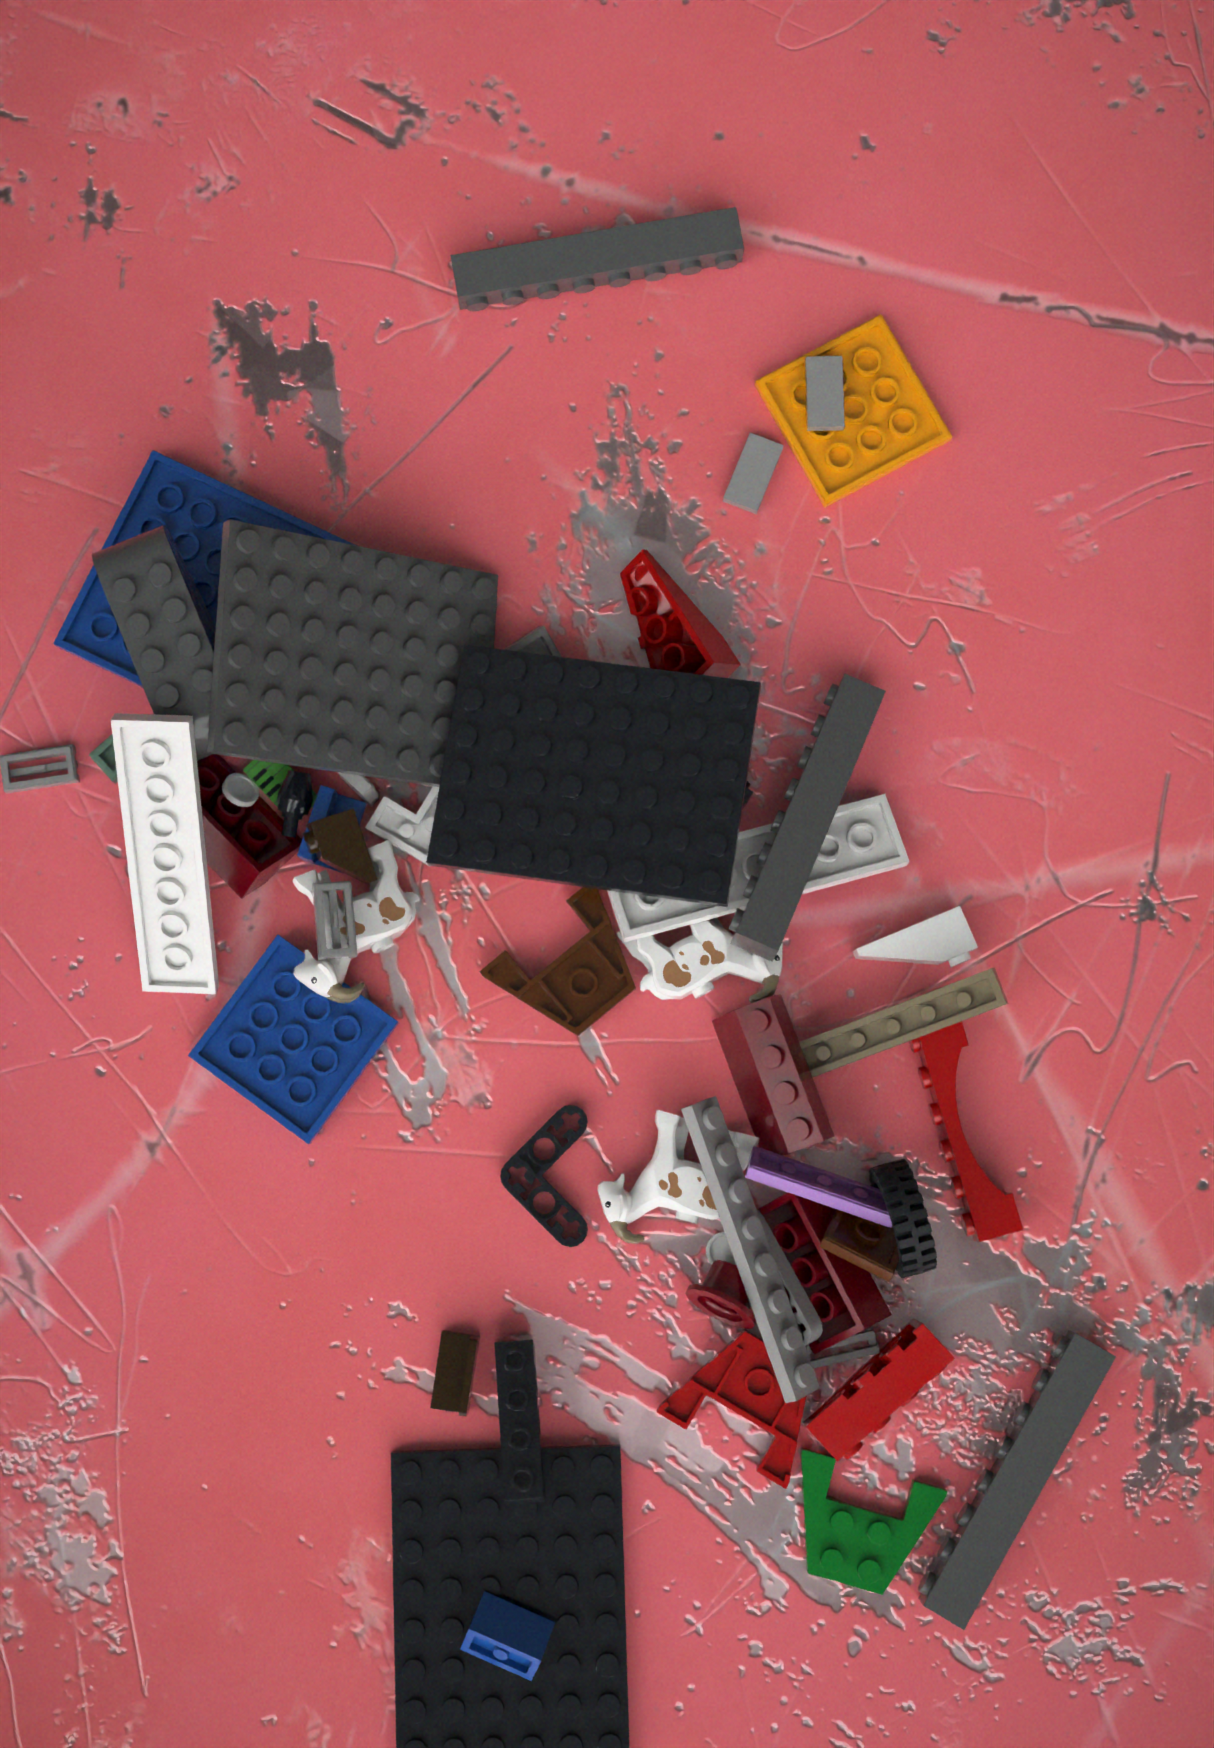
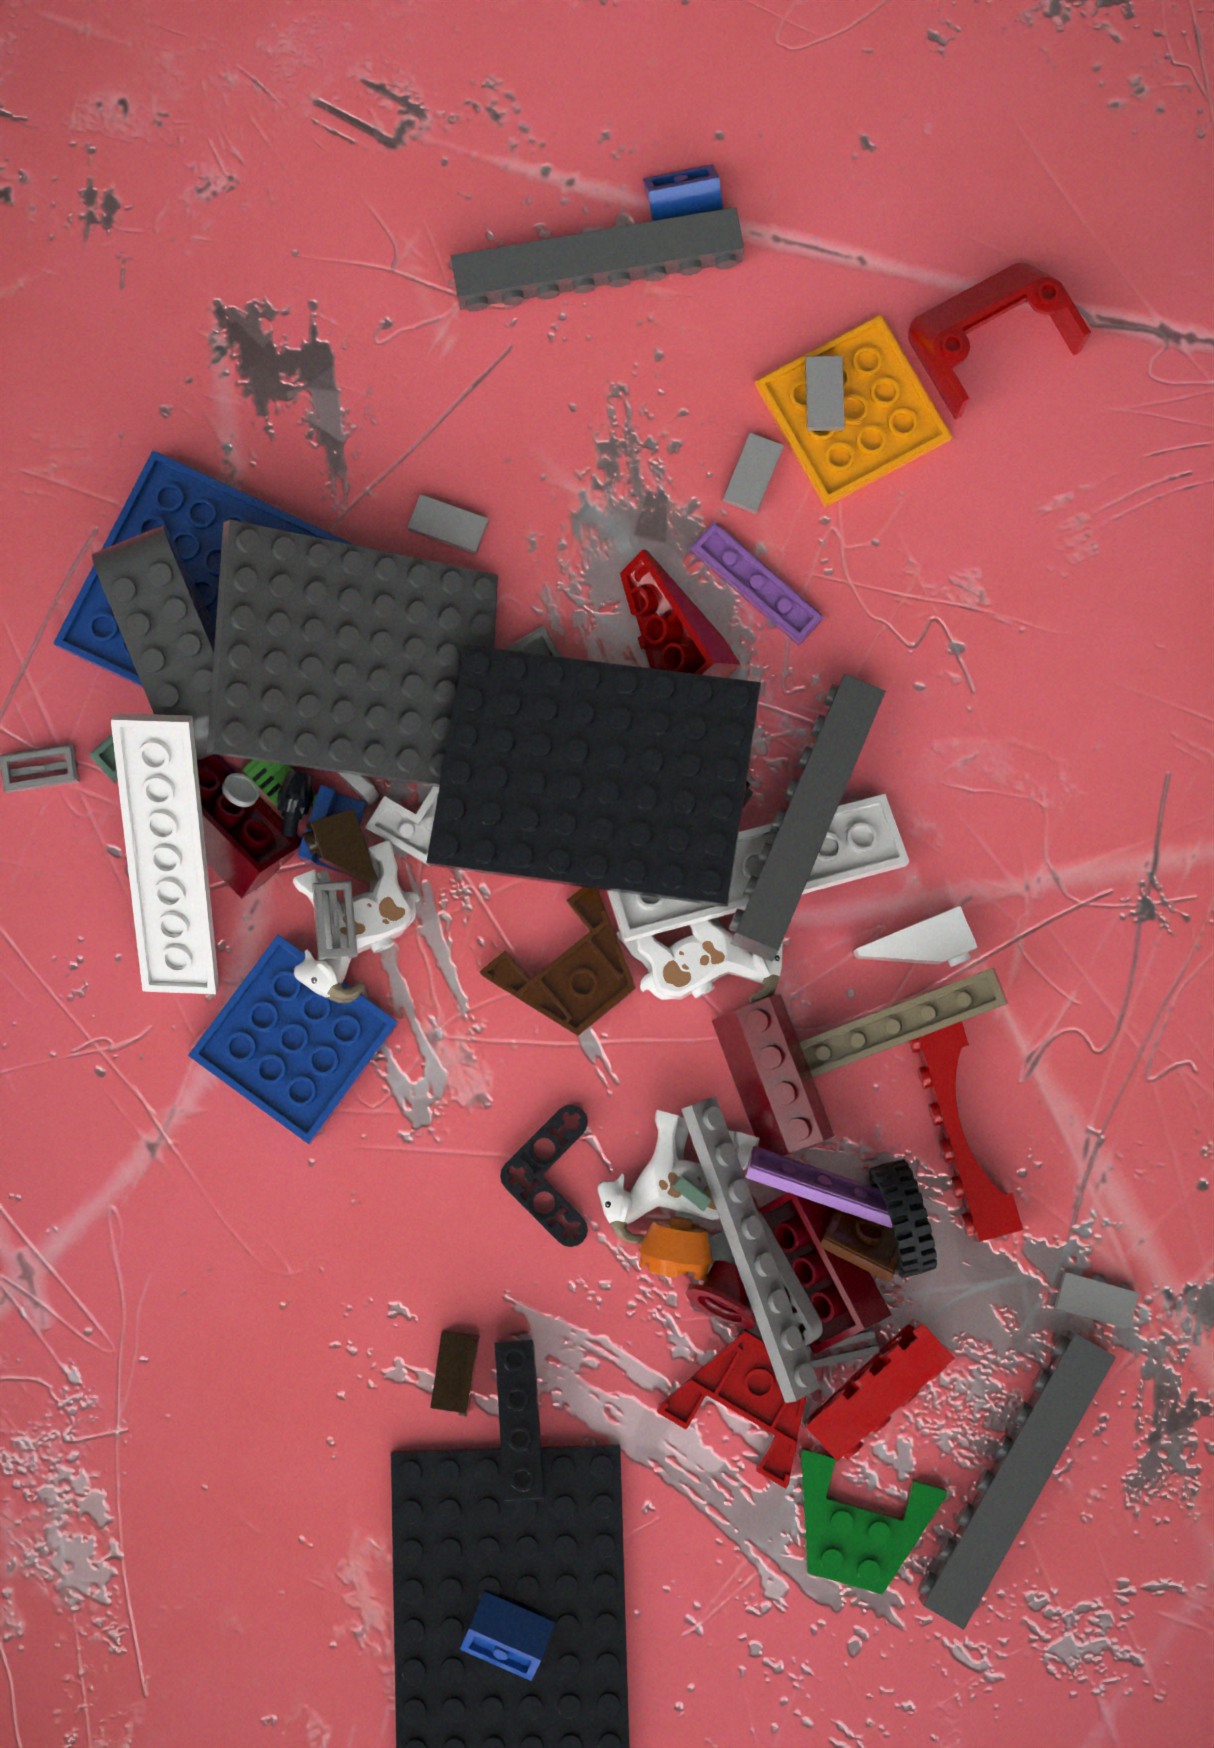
none -> light grey tile [407,494,489,555]
none -> orange cone [638,1216,713,1280]
none -> blue panel [643,164,723,221]
none -> sand green tile [671,1175,712,1211]
none -> medium lavender tile [690,521,824,646]
none -> red windscreen [908,263,1091,420]
none -> light grey tile [1054,1271,1139,1330]

